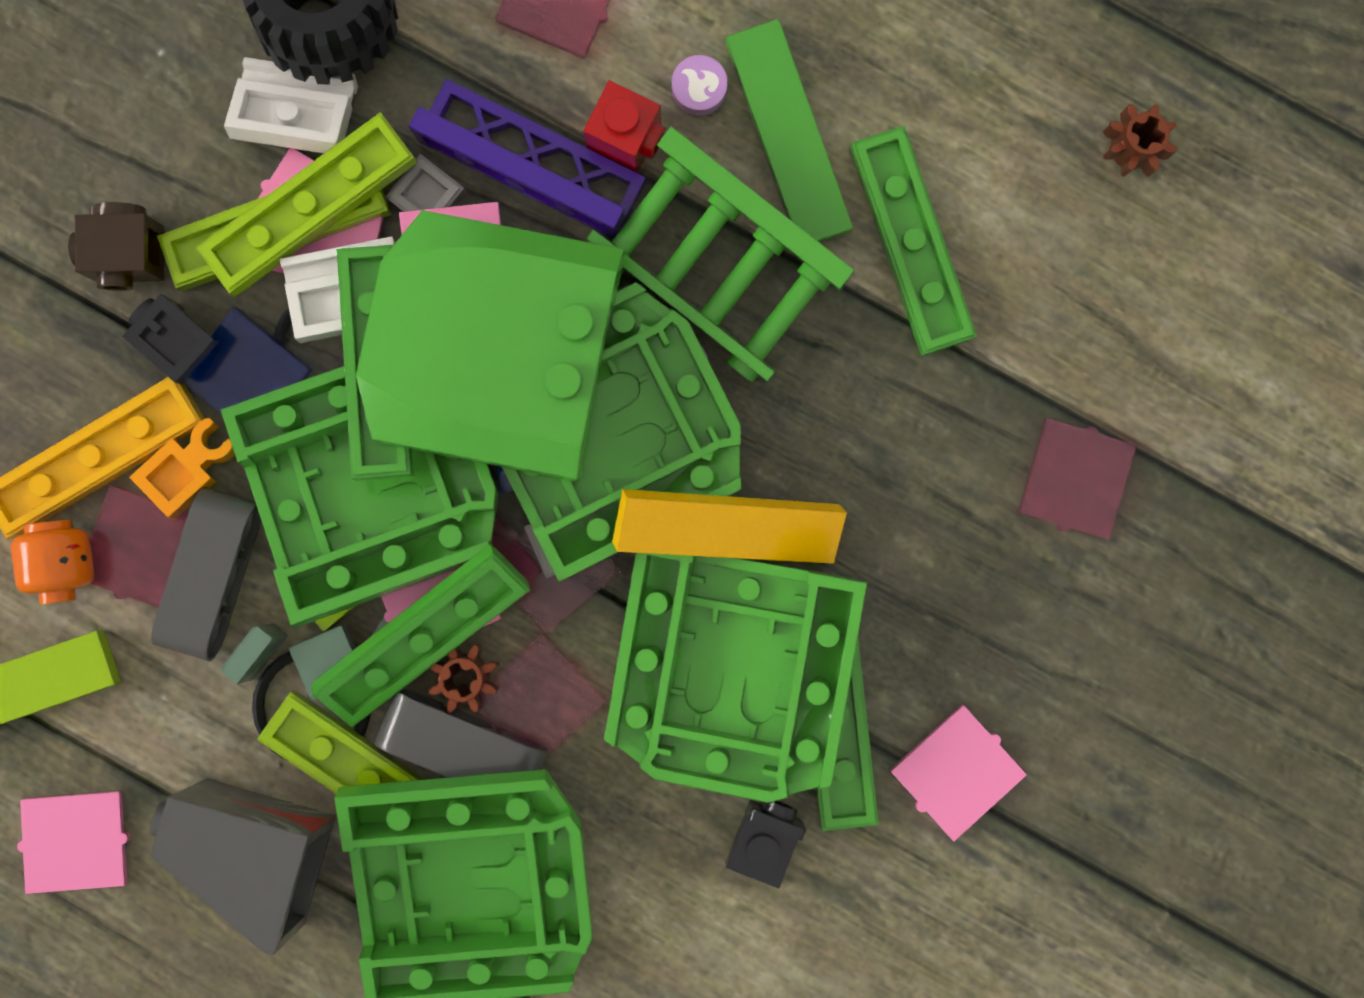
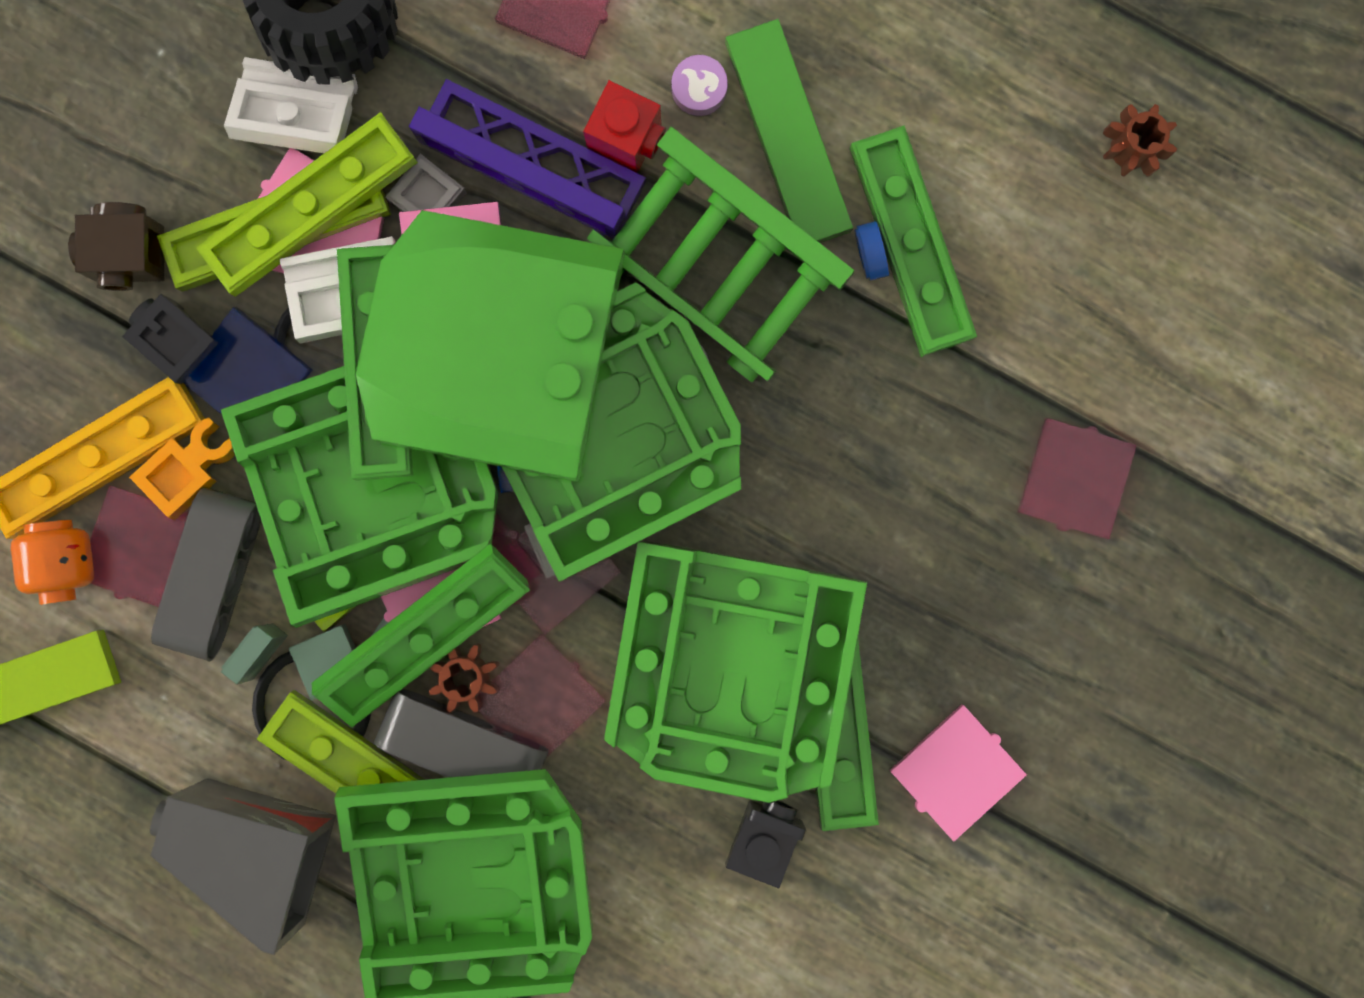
bright pink piece [17,791,131,894] -> none
yellow tile [612,489,847,564] -> none
none -> blue tile [854,221,889,281]

